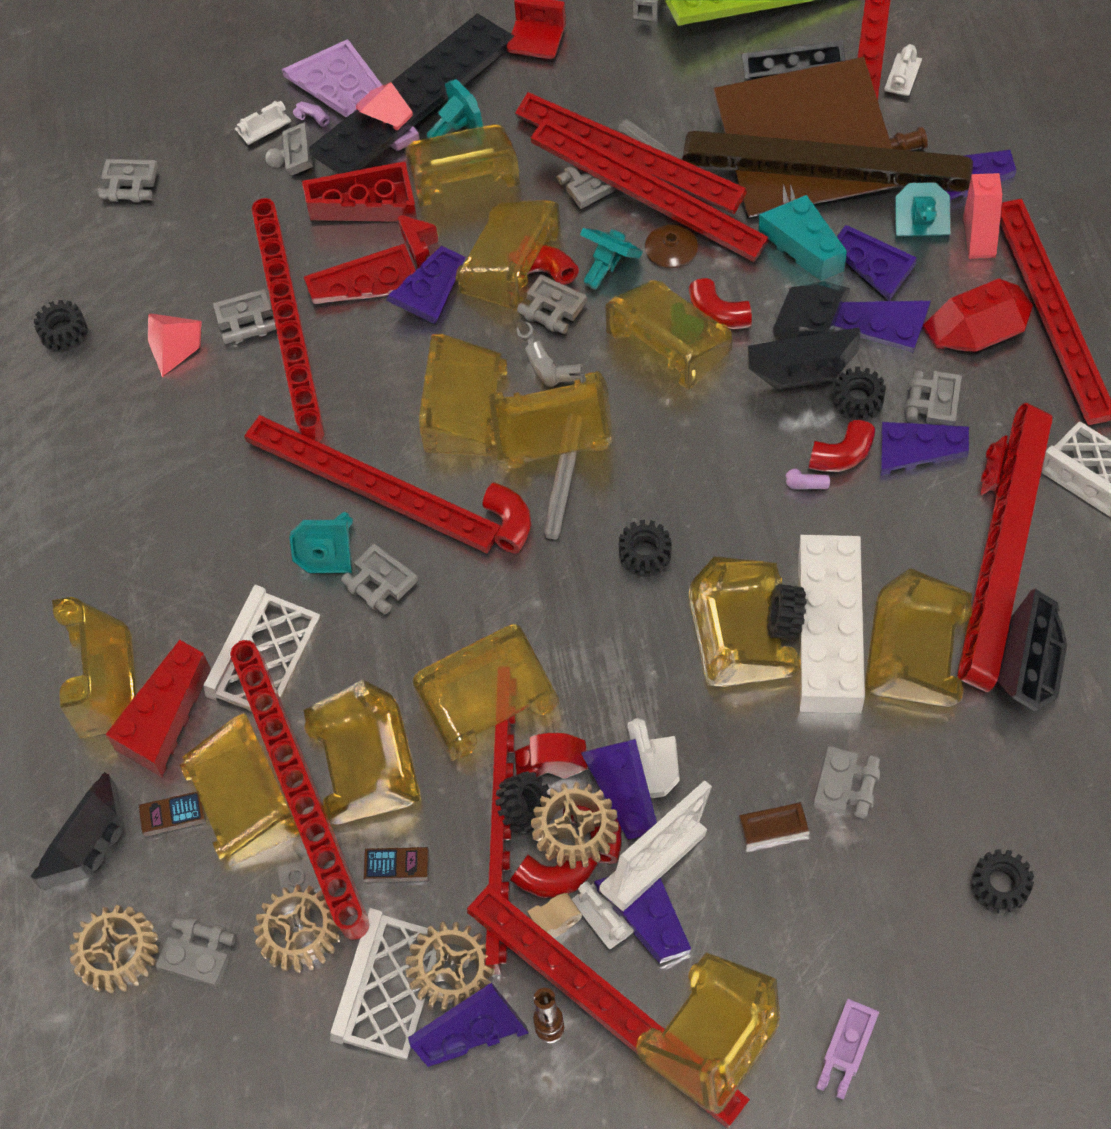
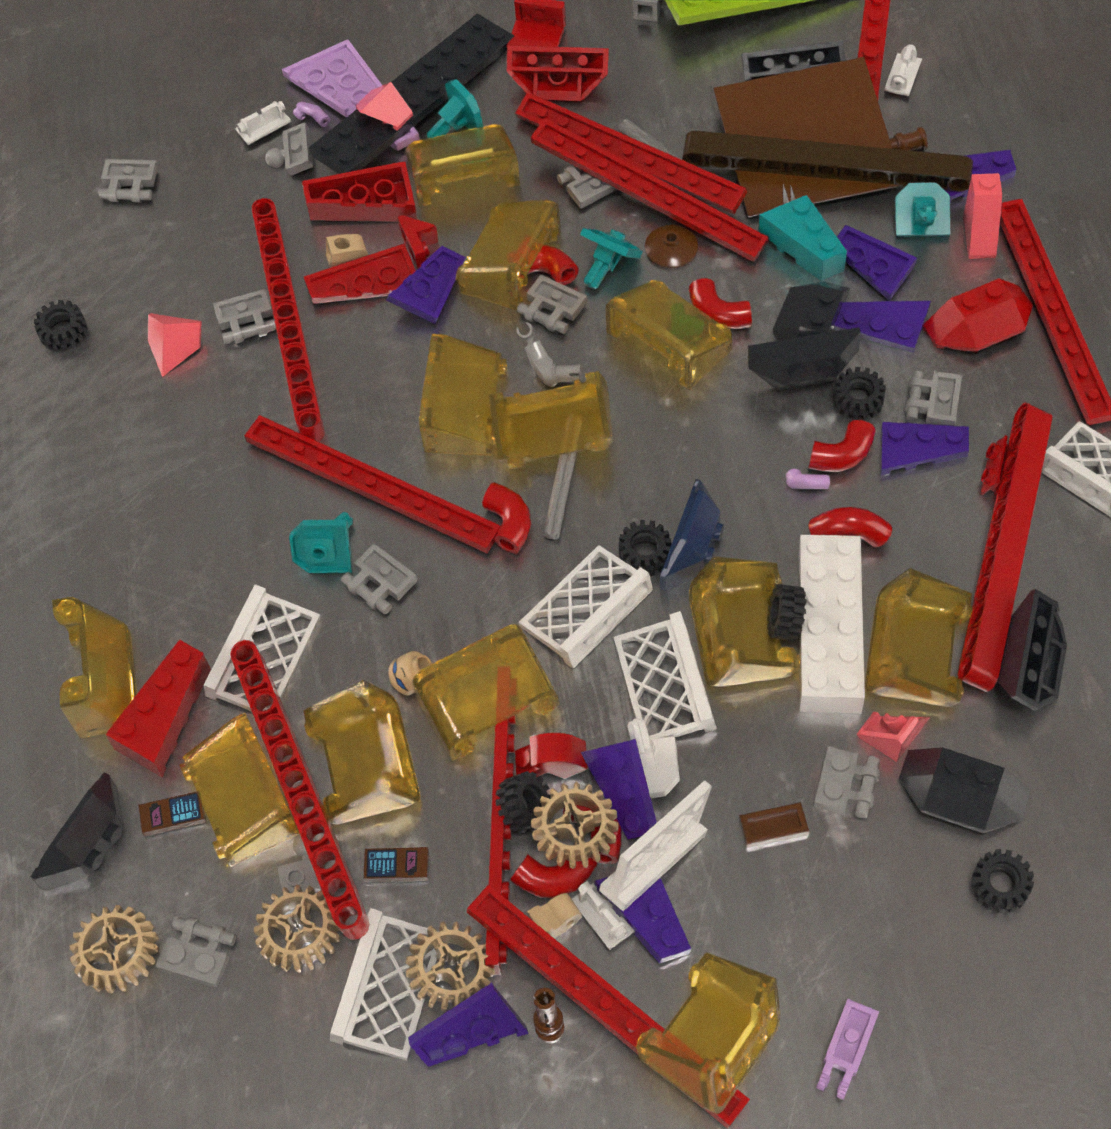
none -> tan leg [325,234,368,268]
none -> tan head [388,651,434,695]
none -> red wedge [506,46,609,102]
none -> white fence [519,545,653,669]
none -> white fence [614,611,717,740]
none -> dark blue wedge [660,479,724,591]
none -> red cylinder [808,507,892,548]
none -> coral slope [857,712,930,762]
none -> black wedge [899,747,1031,833]

